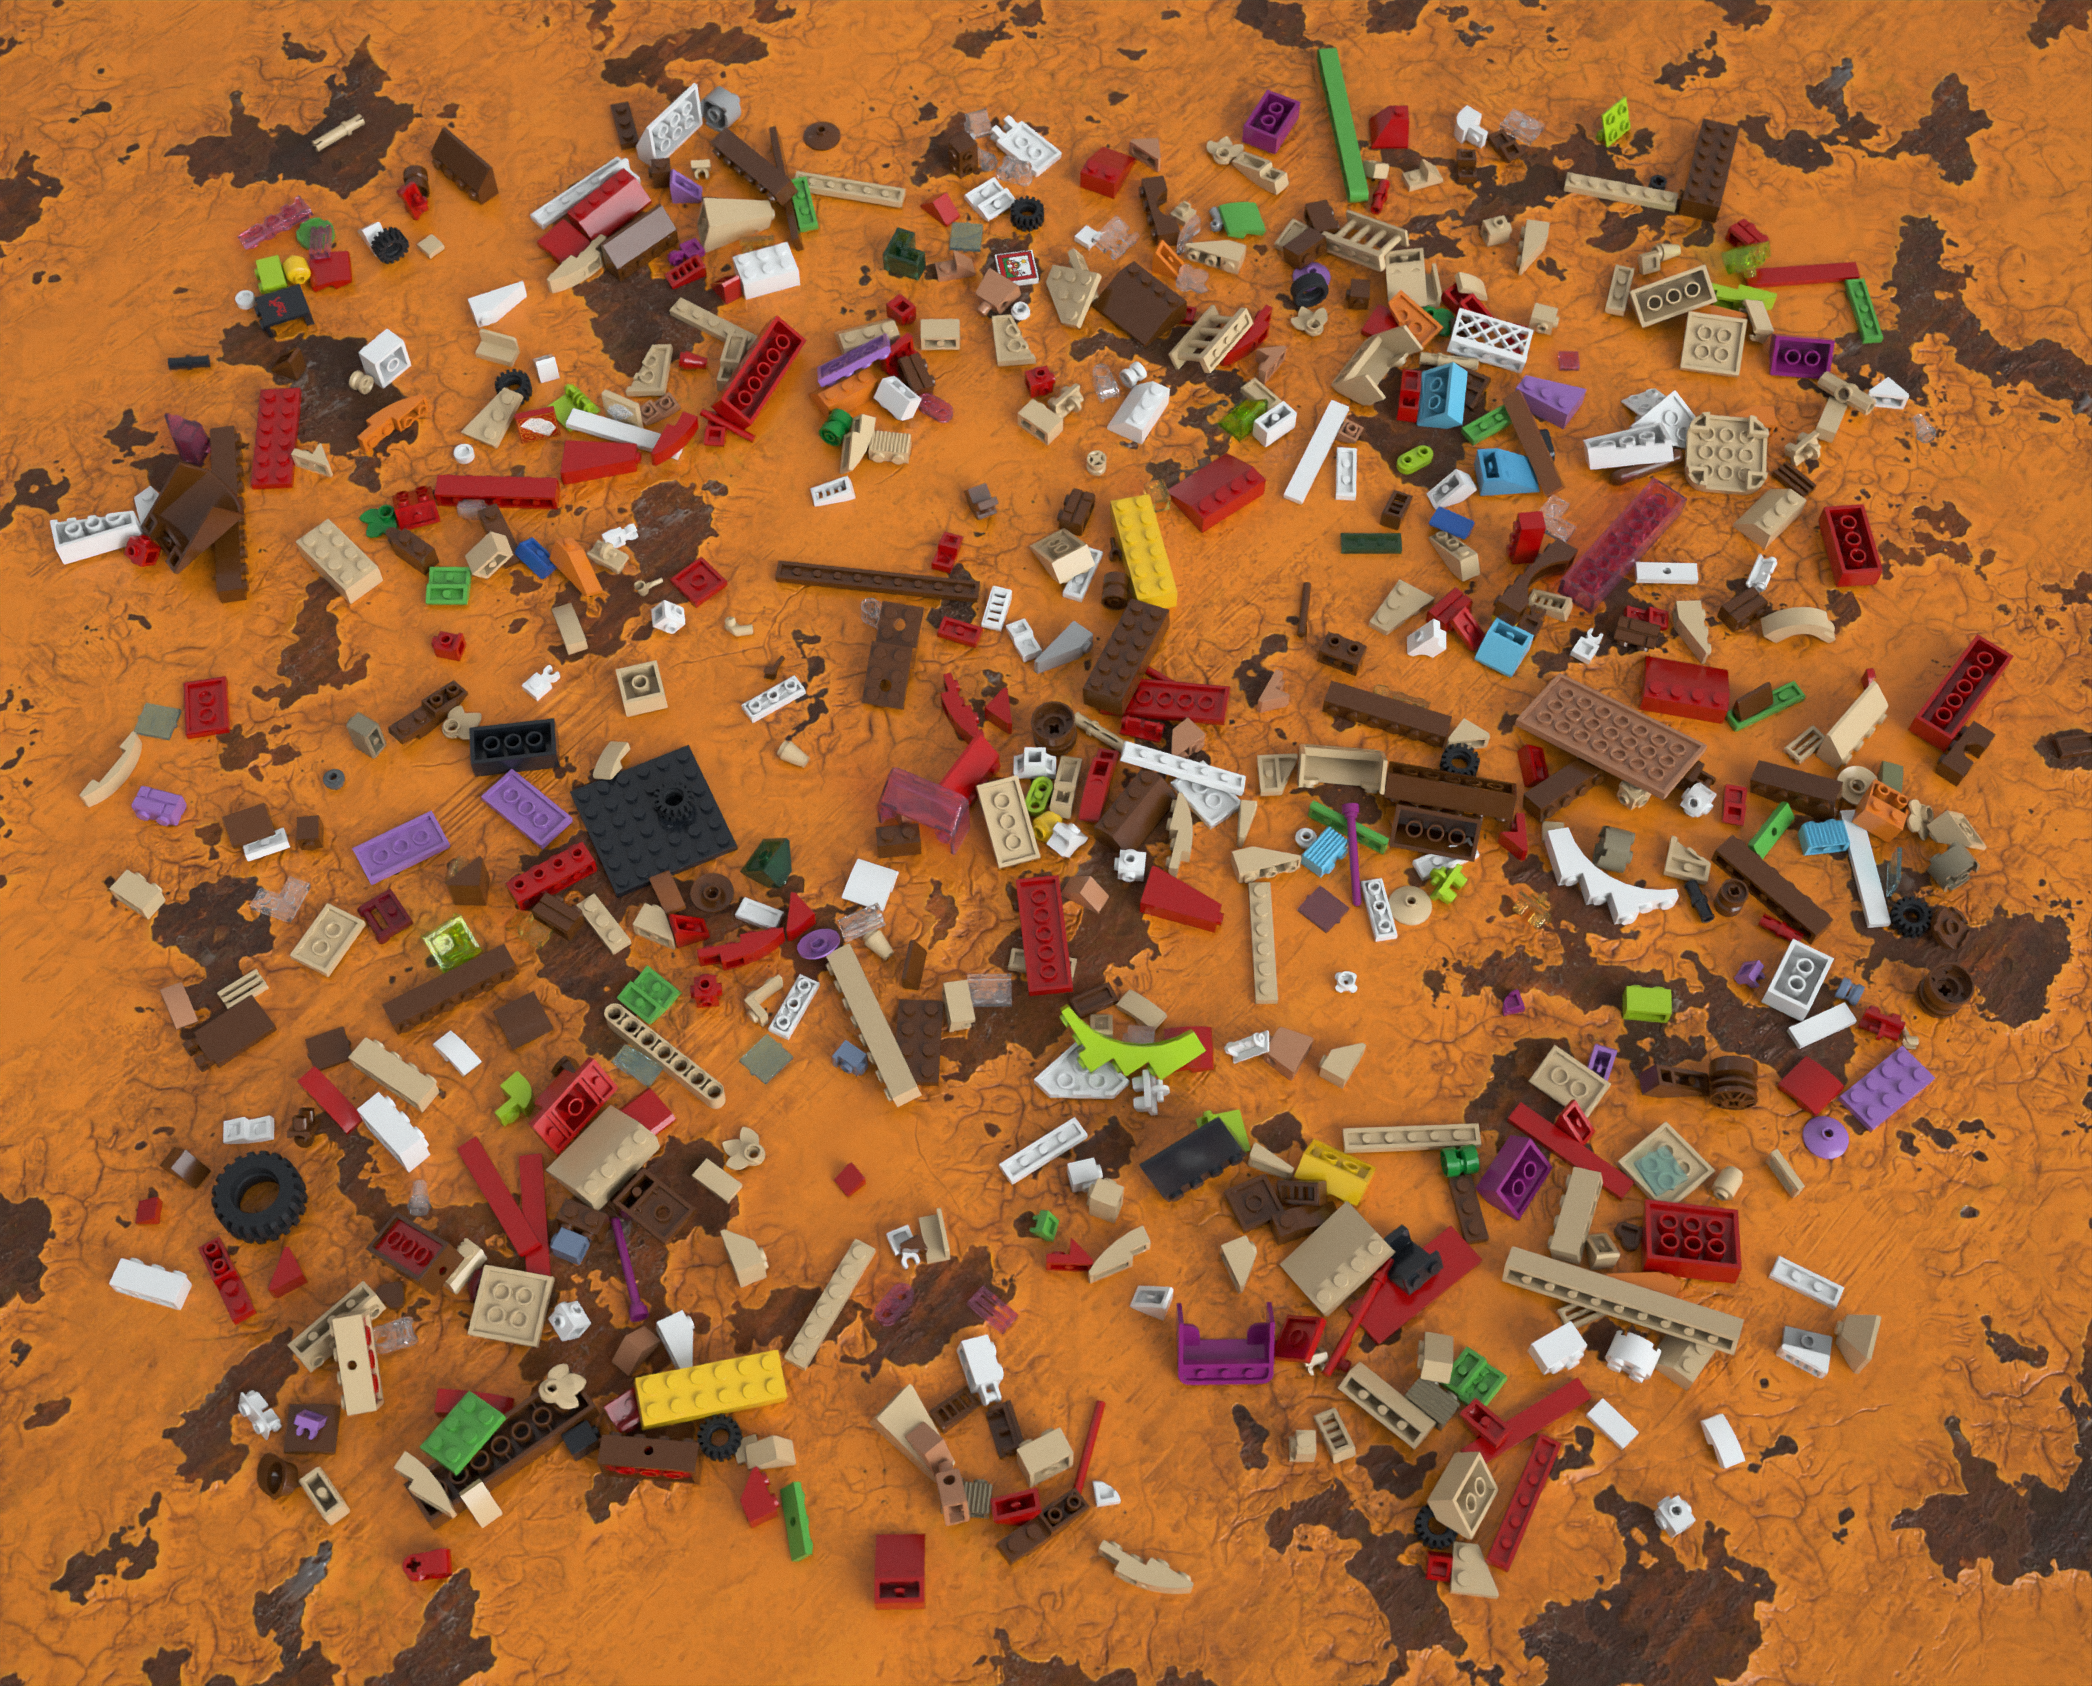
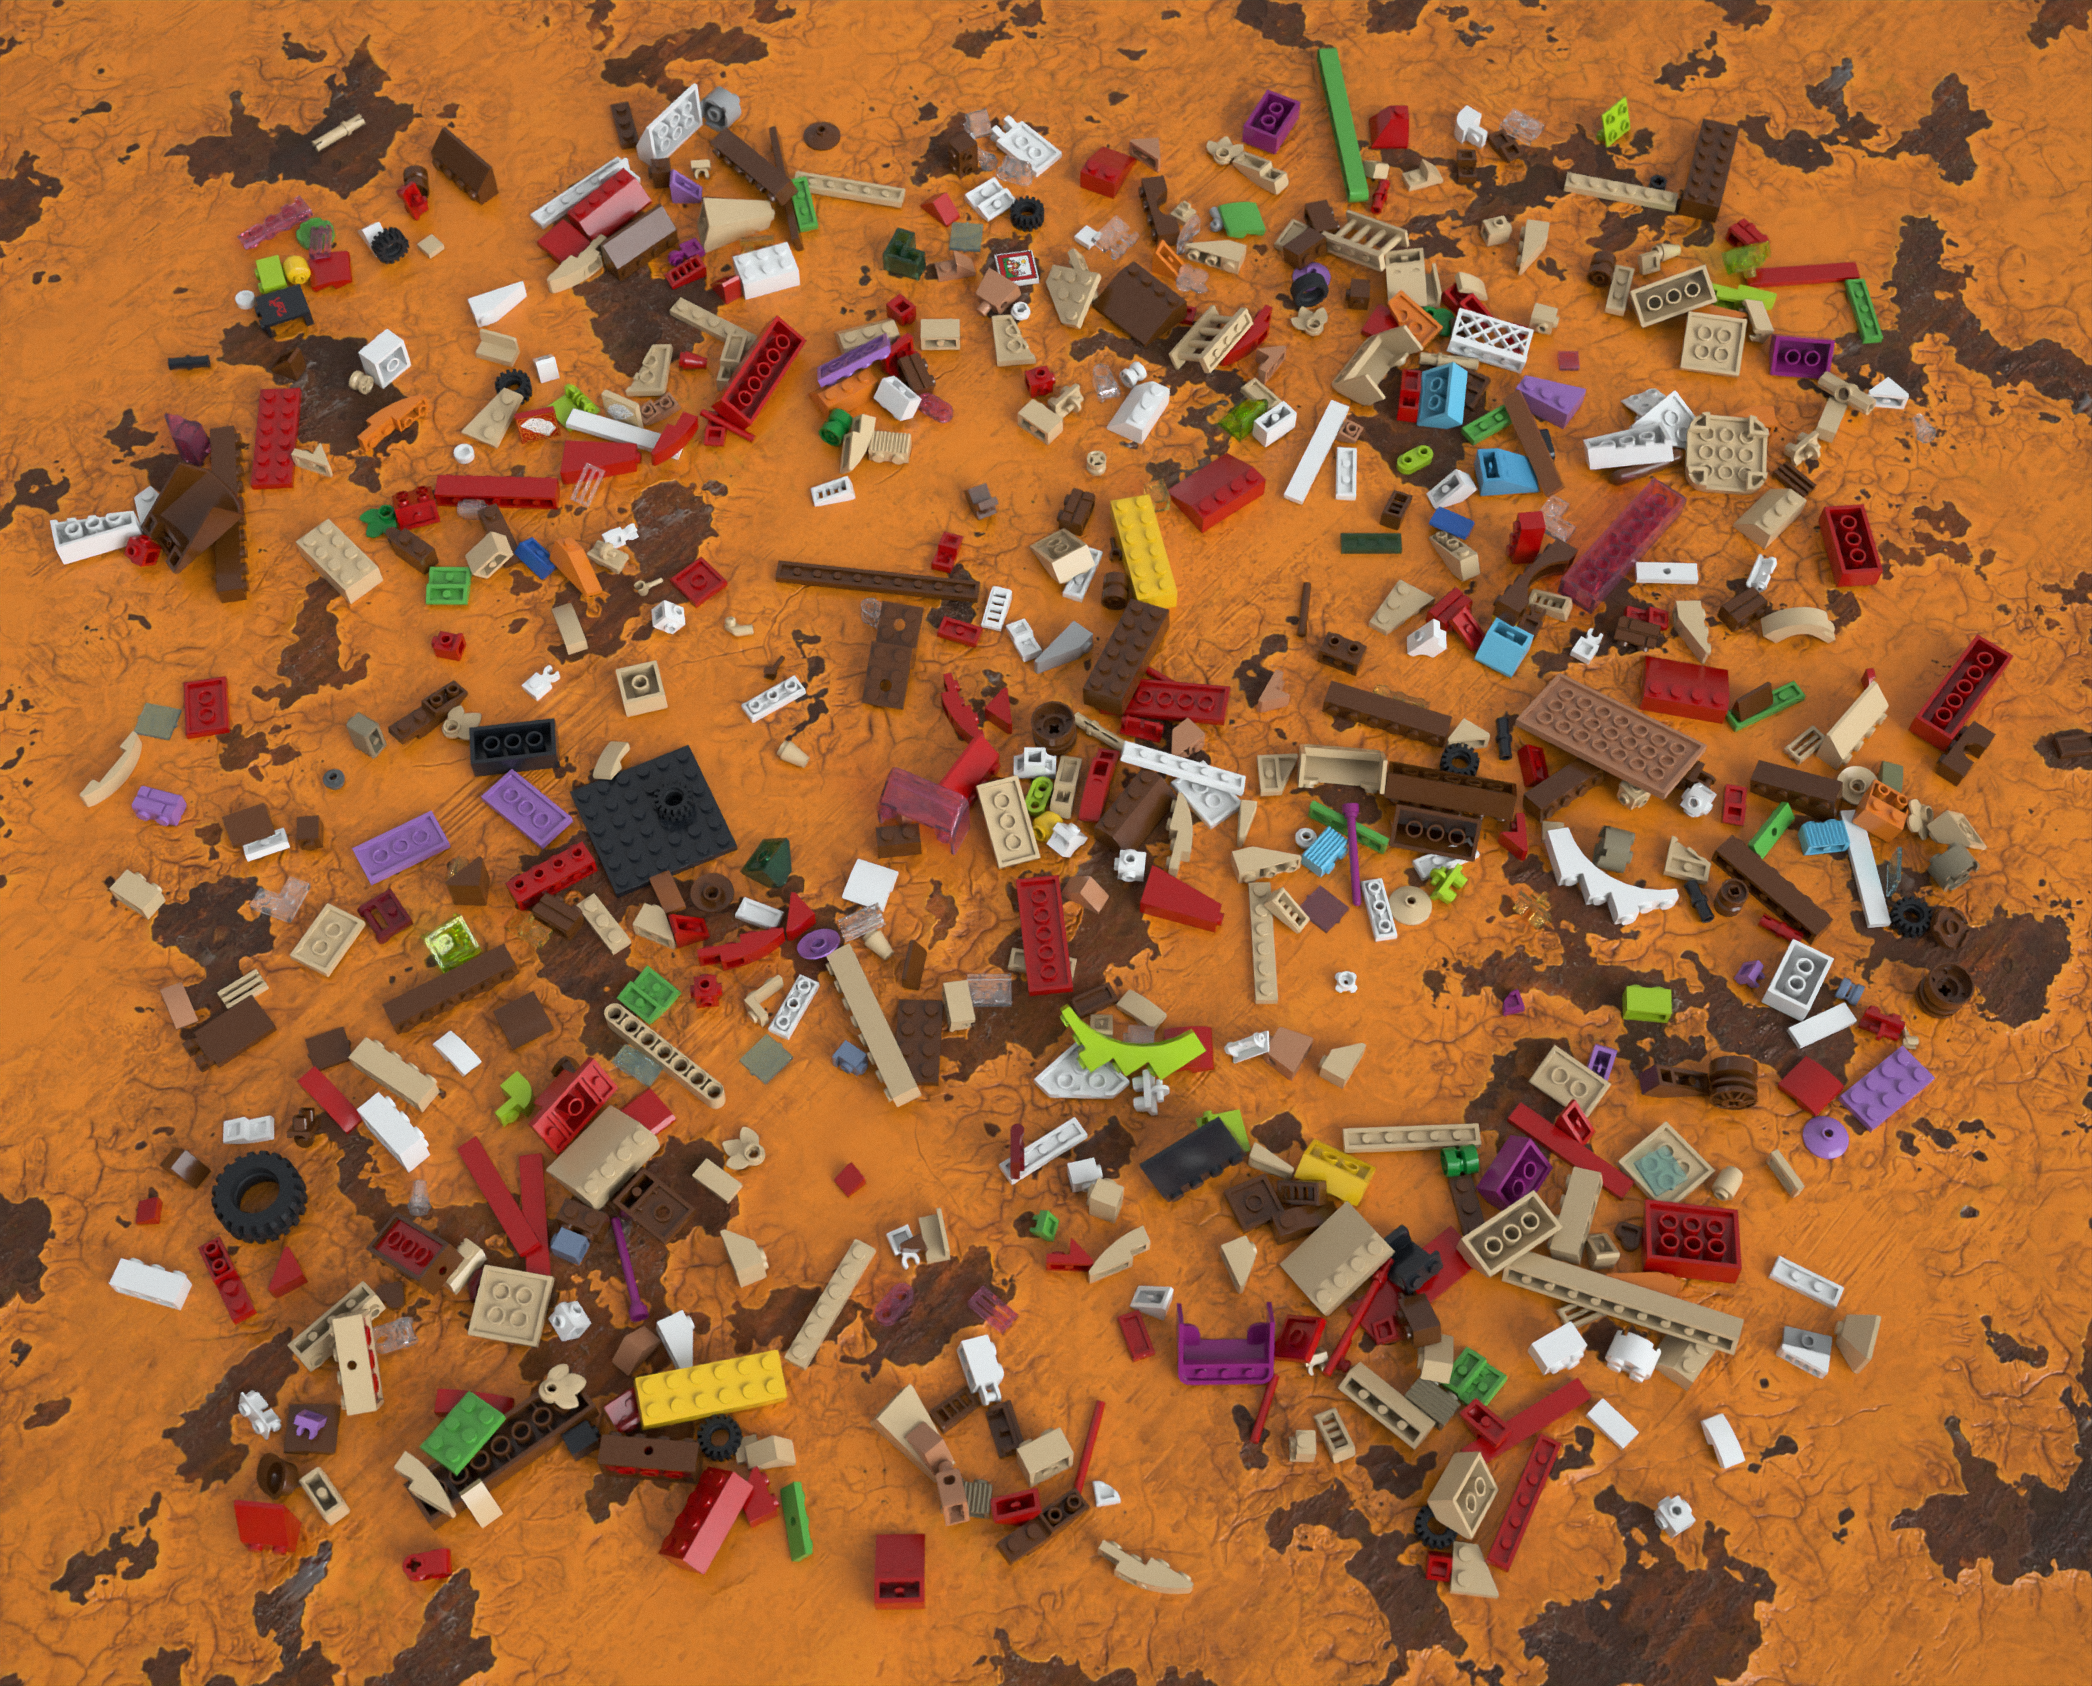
none -> red slope [234,1500,302,1555]
none -> clear tile [570,463,605,508]
none -> red brick [658,1466,754,1575]
none -> dark red plate [1010,1123,1024,1179]
none -> red tile [1117,1310,1155,1362]
none -> red bar [1249,1374,1279,1444]
none -> tan slope [1263,887,1310,934]
none -> red slope [1371,1315,1405,1346]
none -> reddish brown brick [1395,1290,1442,1349]
none -> tan slope [1456,1190,1563,1278]
none -> black pin [1495,717,1513,761]
none -> reddish brown wheel [1586,251,1617,288]

